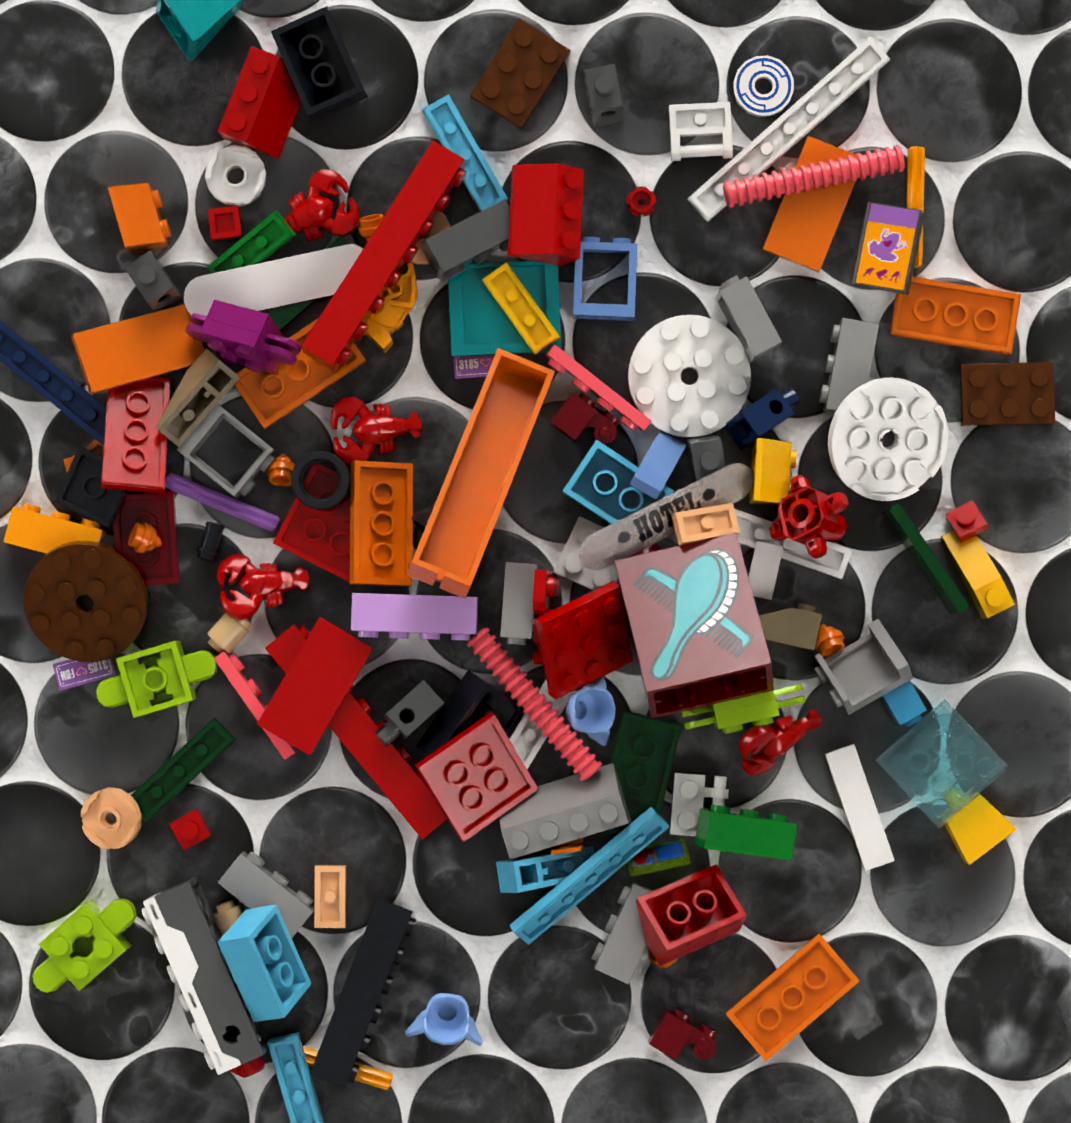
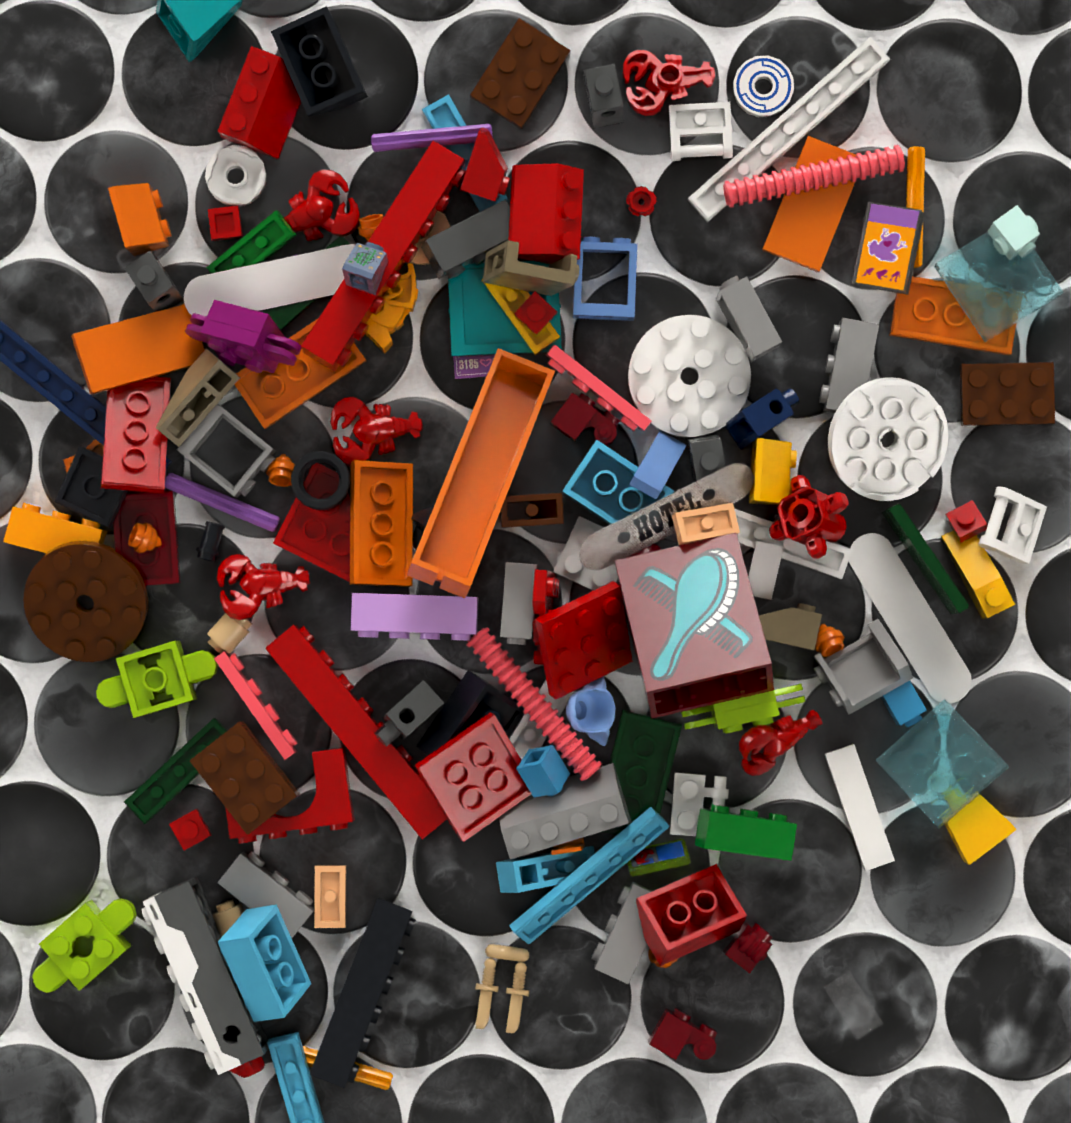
medium lavender sticker [53,658,116,691] -> none
light nougat plate [81,787,142,849] -> none
red tile [257,617,374,755] -> none
light blue piece [405,993,483,1046] -> none
orange plate [725,933,860,1062] -> none
none -> reddish brown brick [190,721,300,835]
none -> red arch [225,747,355,843]
none -> sand blue slope [342,242,388,295]
none -> medium lavender axle [371,124,493,152]
none -> red slope [460,127,510,201]
none -> tan piece [475,944,529,1034]
none -> dark tan panel [483,240,579,296]
none -> reddish brown slope [500,493,564,528]
none -> red plate [514,291,558,336]
none -> dark azure brick [516,745,570,797]
none -> red animal [622,50,715,116]
none -> dark red brick [723,922,773,974]
none -> white sticker [849,533,972,704]
none -> clear light blue plate [934,232,1063,342]
none -> white plate [979,487,1047,564]
none -> light aqua brick [987,205,1040,260]

